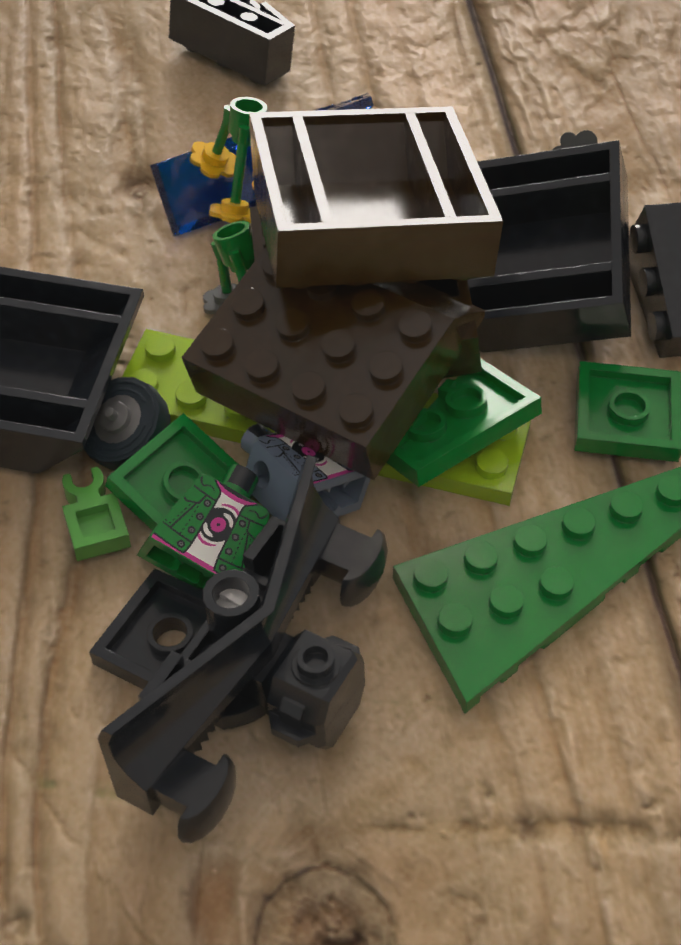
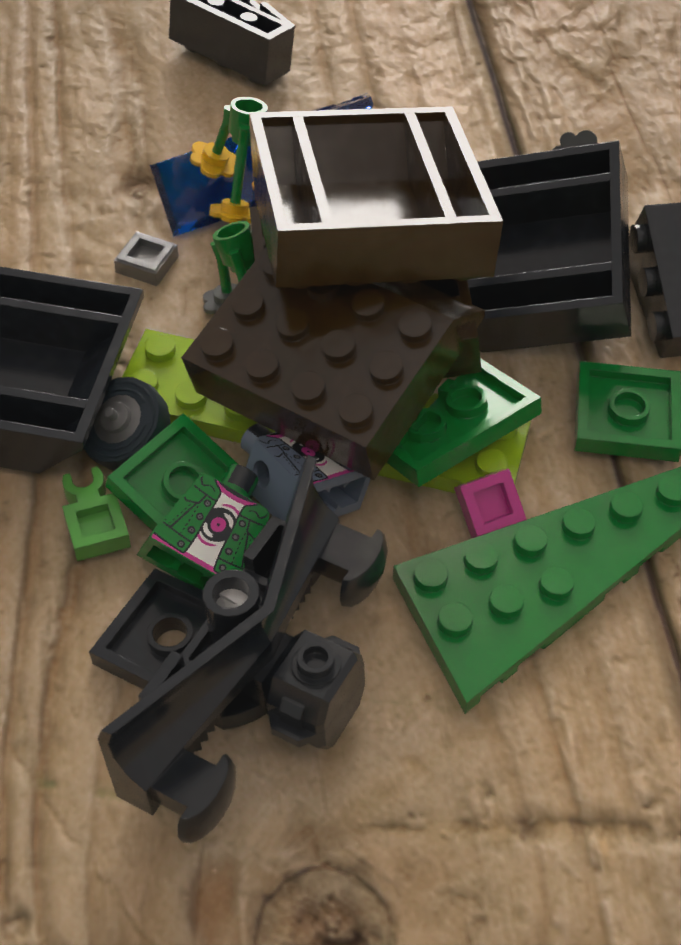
none -> flat silver tile [114,231,179,286]
none -> dark pink plate [454,469,527,538]

